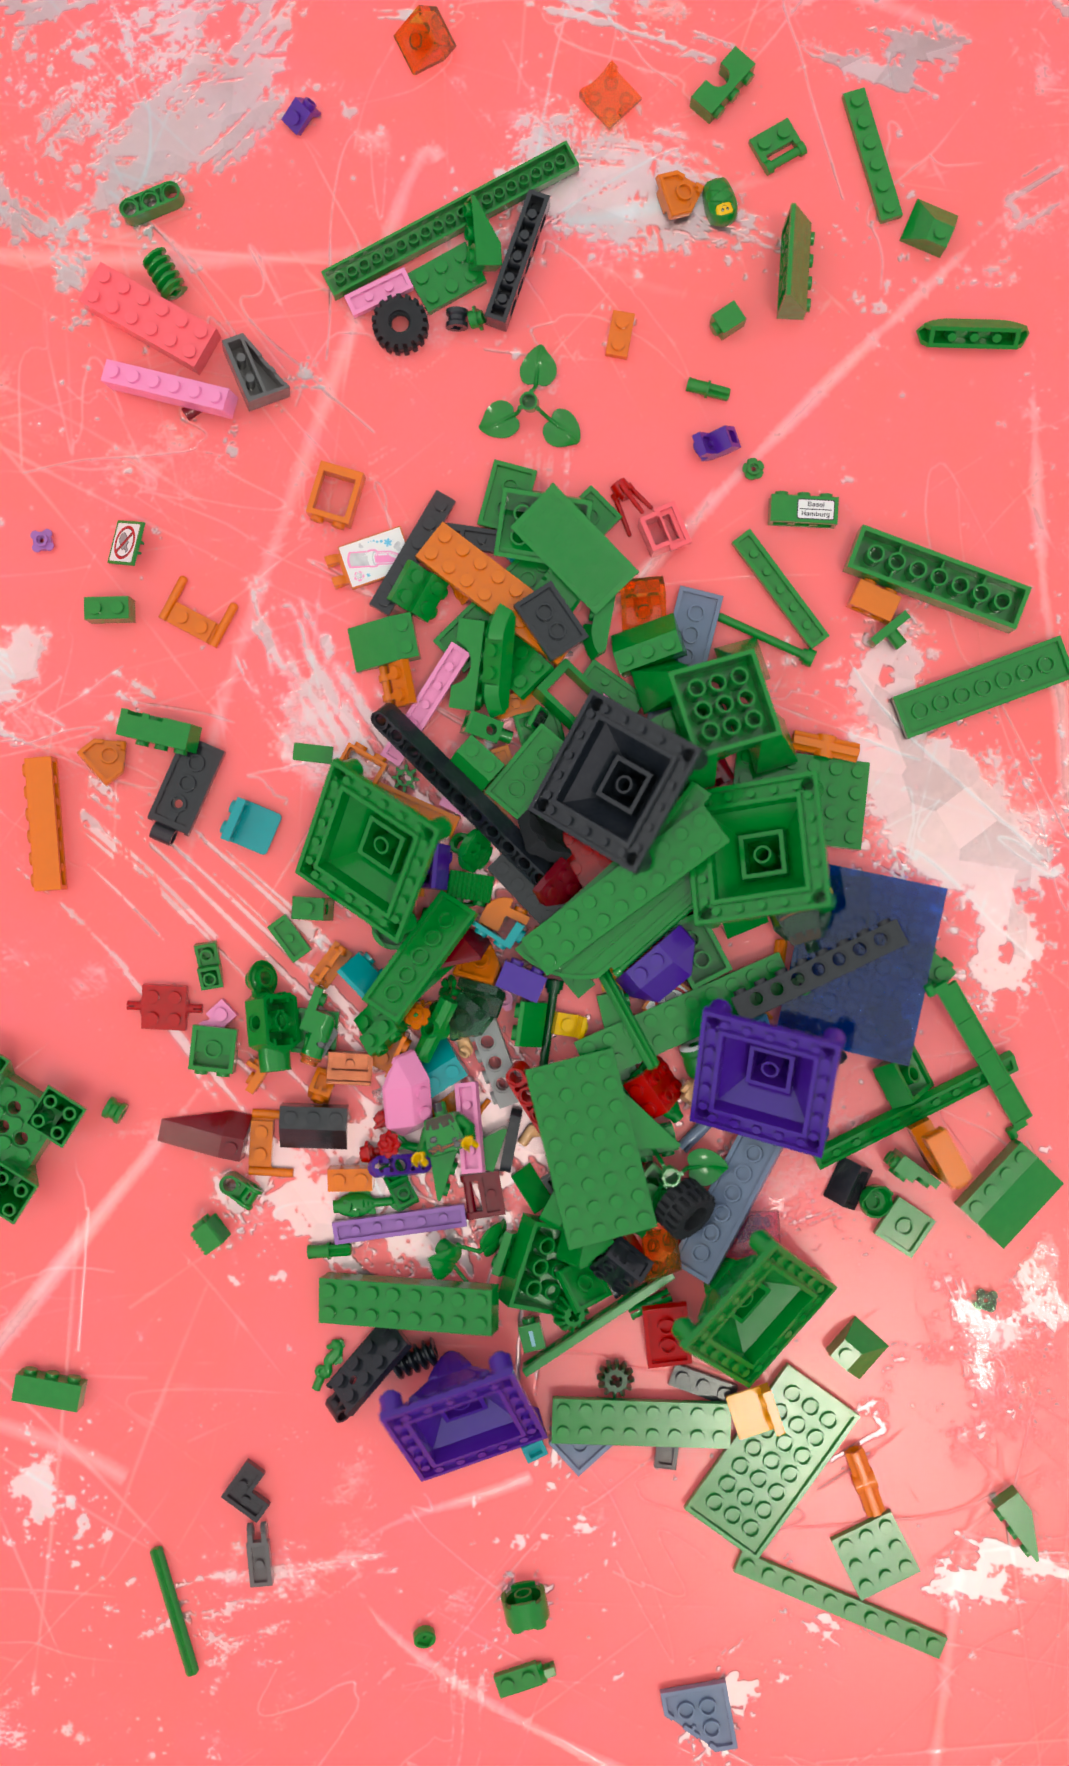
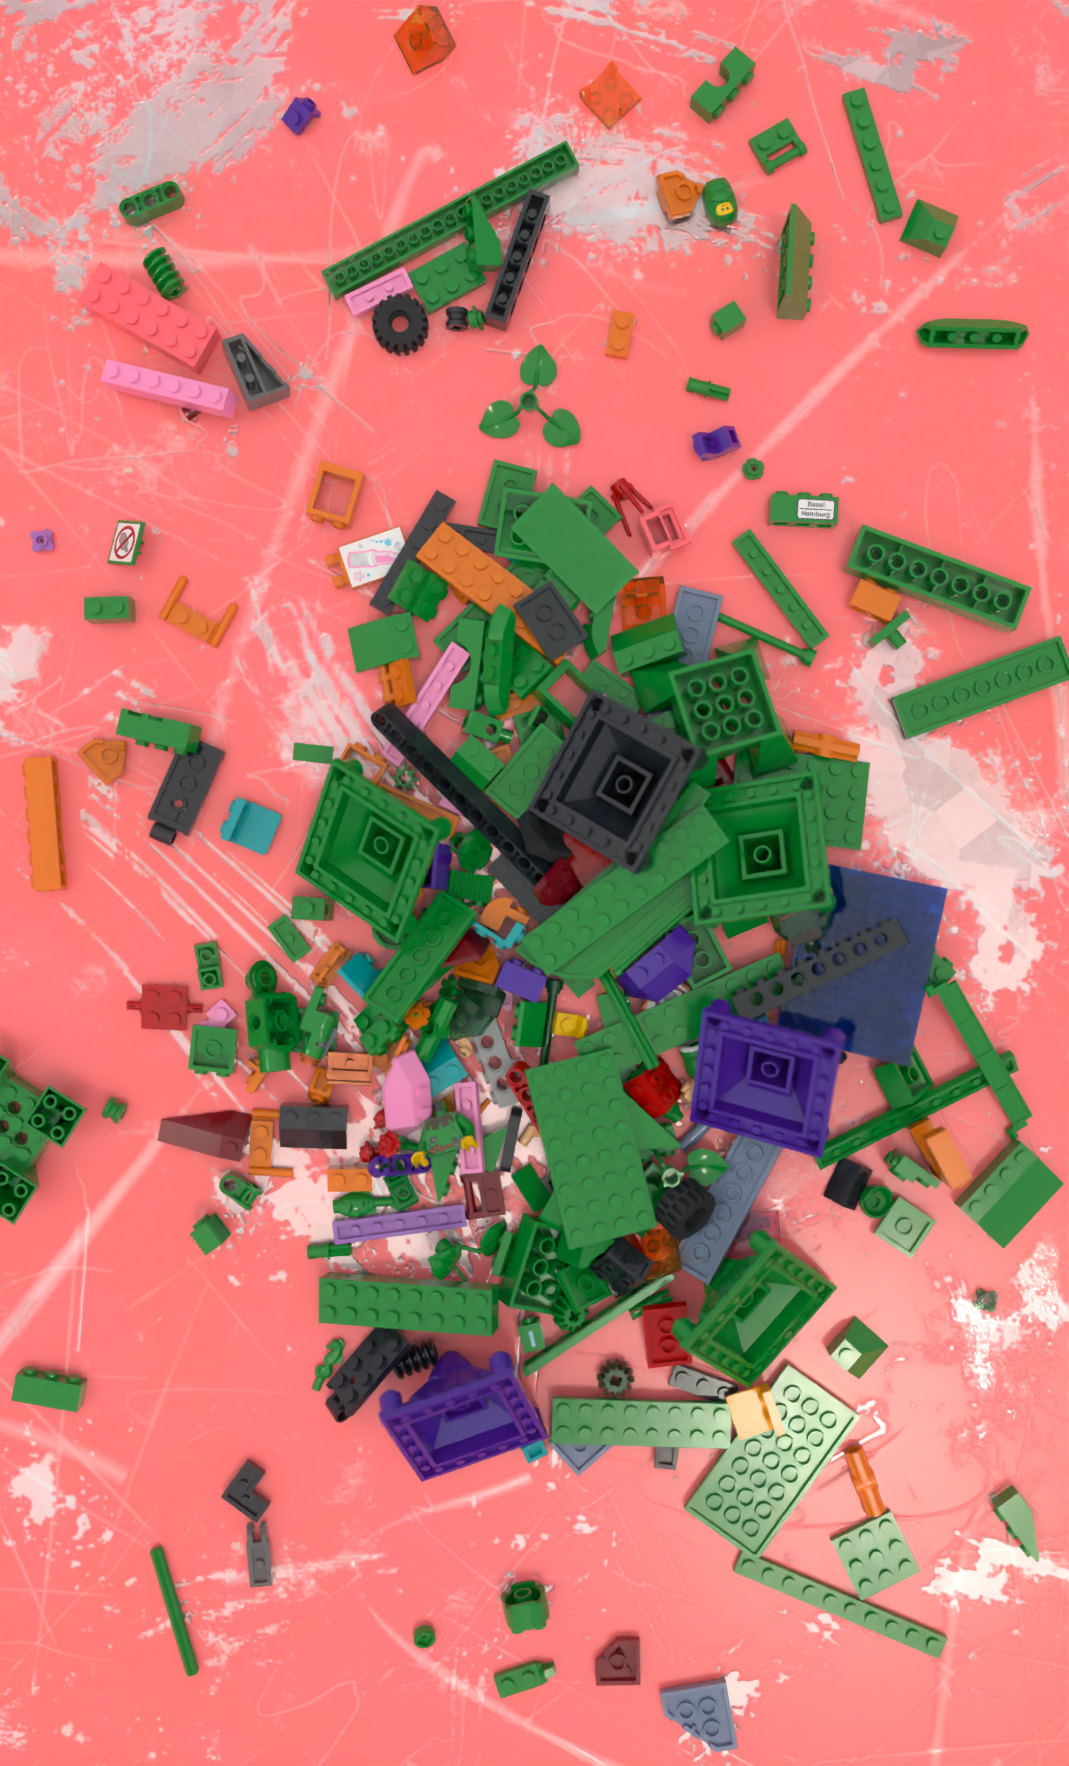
none -> dark red plate [595,1637,640,1686]

